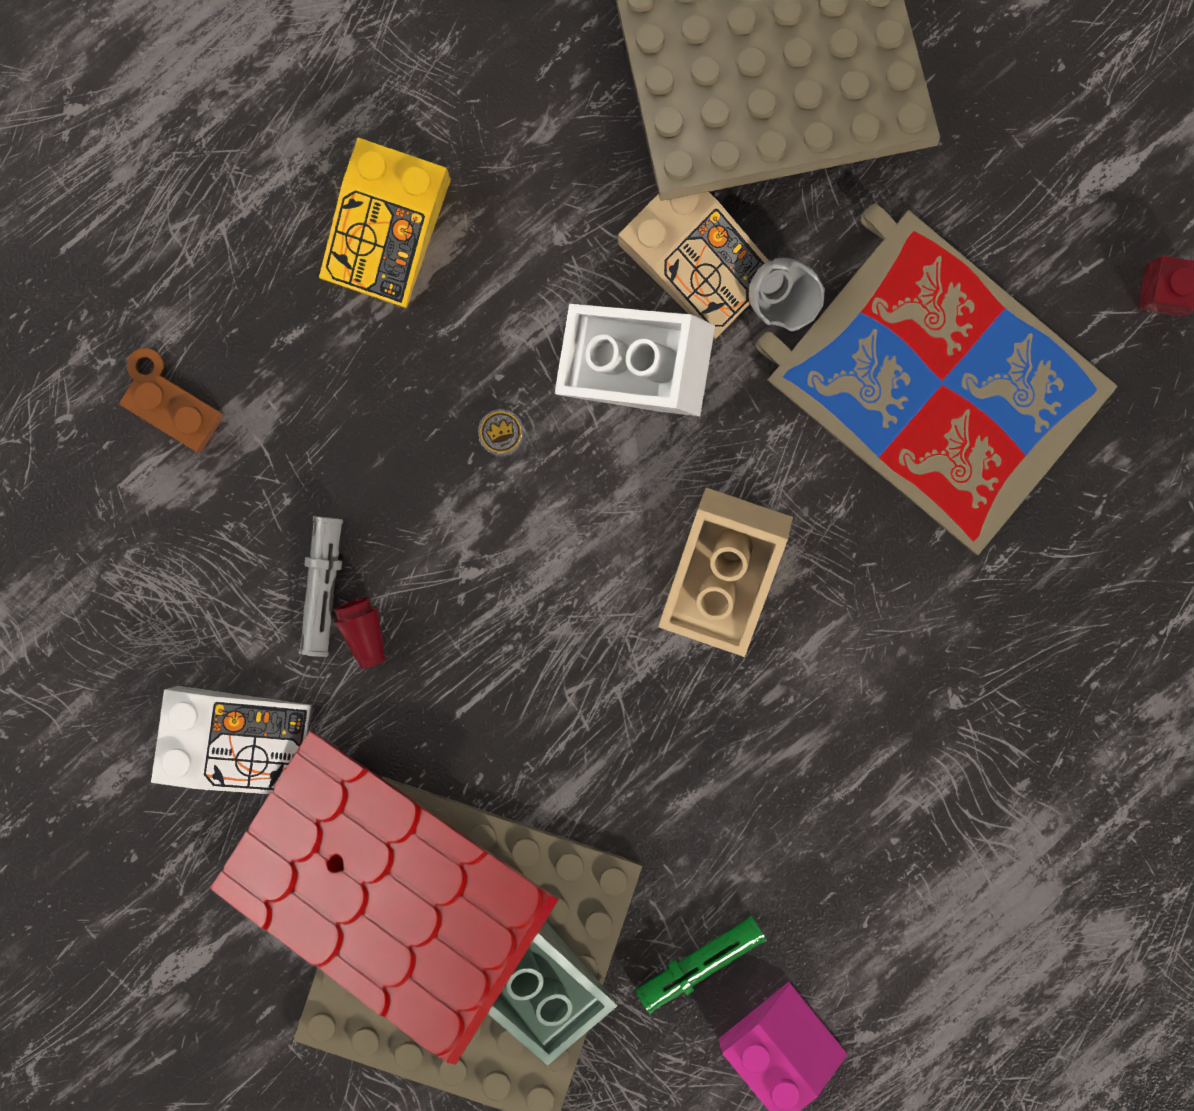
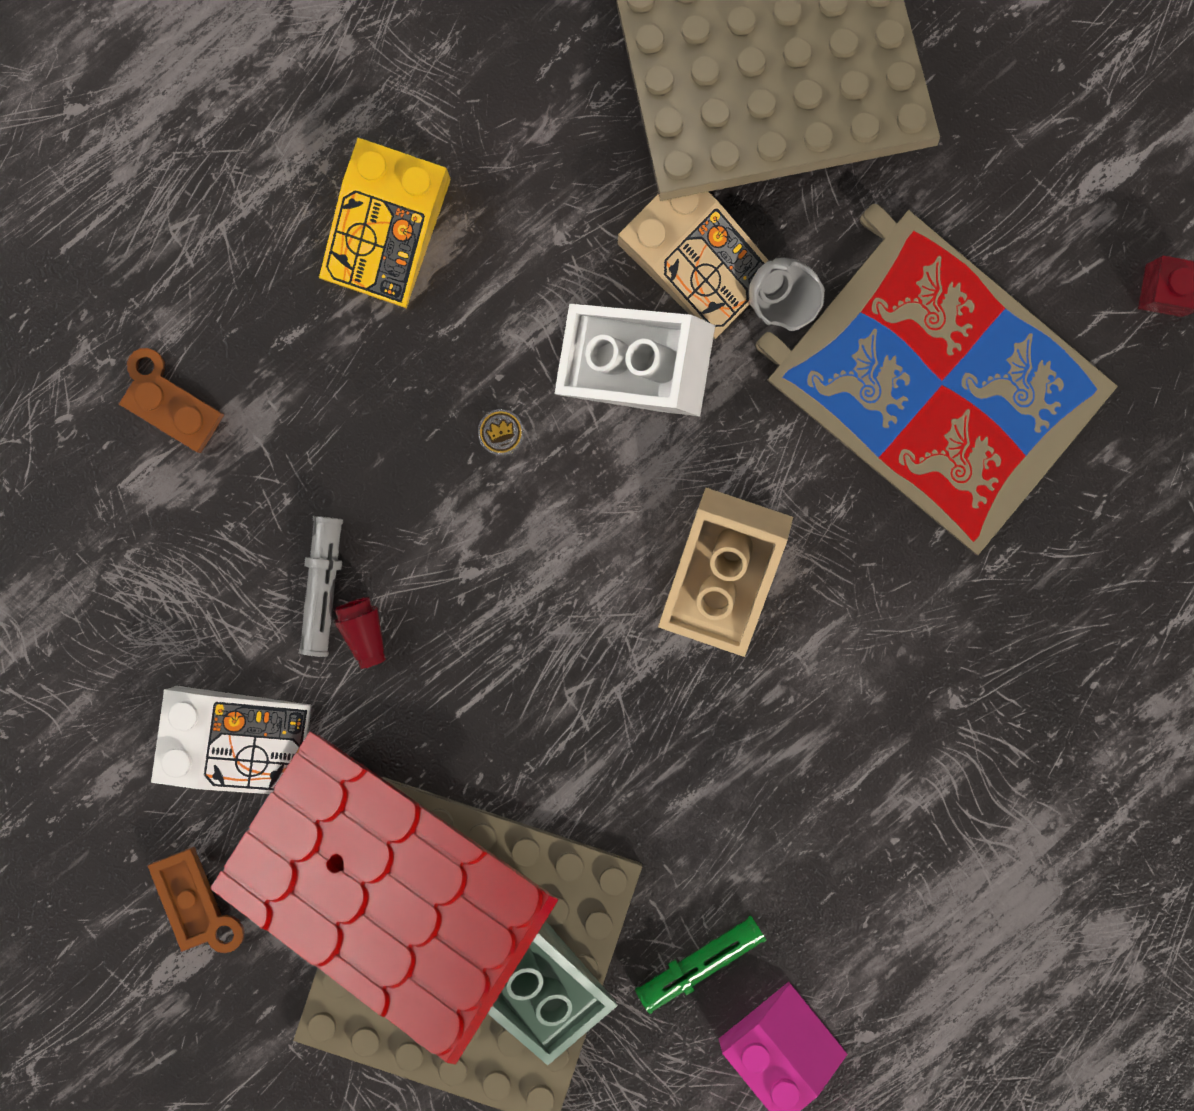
none -> dark orange hinge [148,846,245,953]

